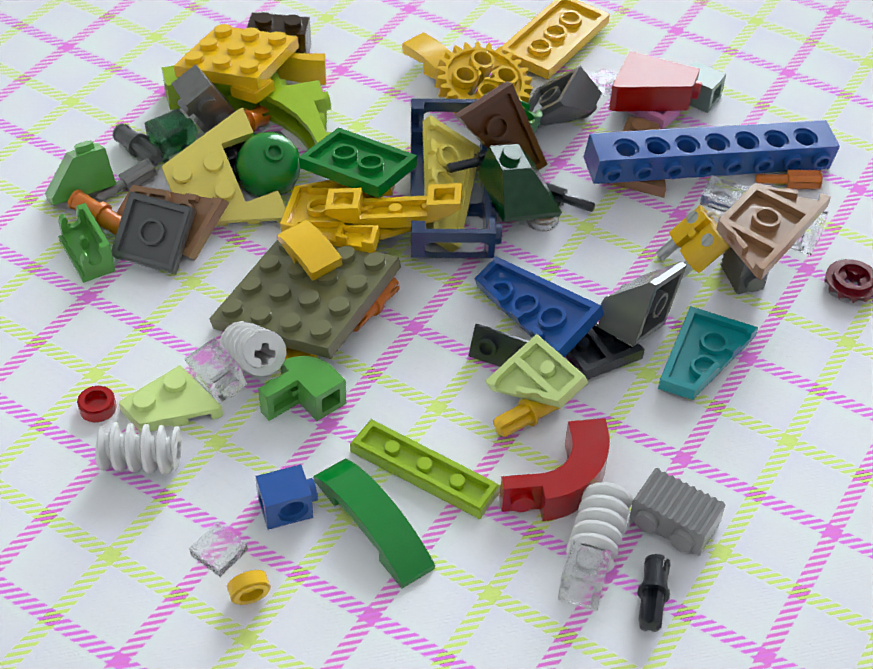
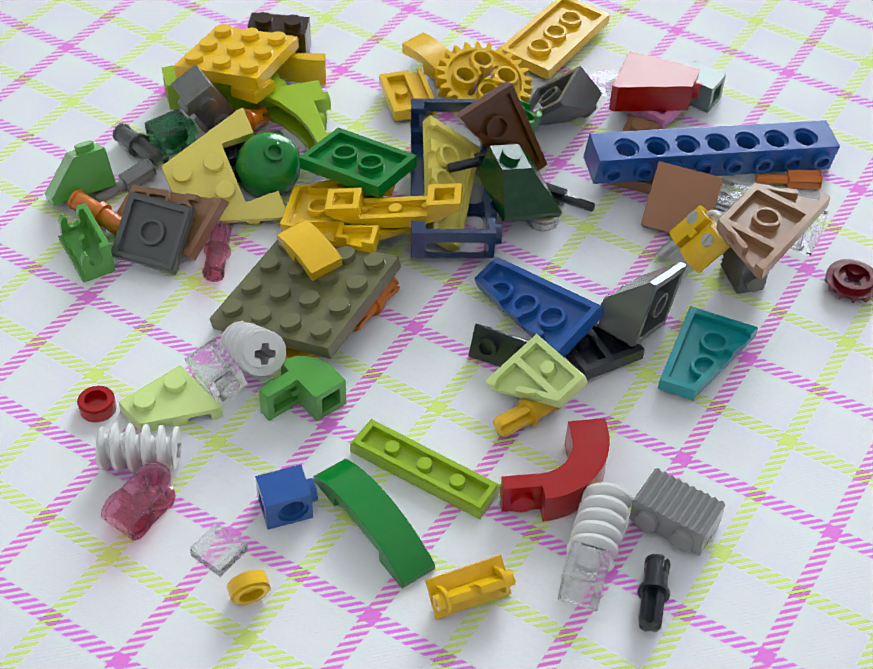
none -> clear pink piece [101,462,176,541]
none -> clear pink axle [202,221,232,282]
none -> yellow plate [379,68,437,121]
none -> yellow hinge [425,554,516,620]
none -> nougat tile [640,161,724,233]

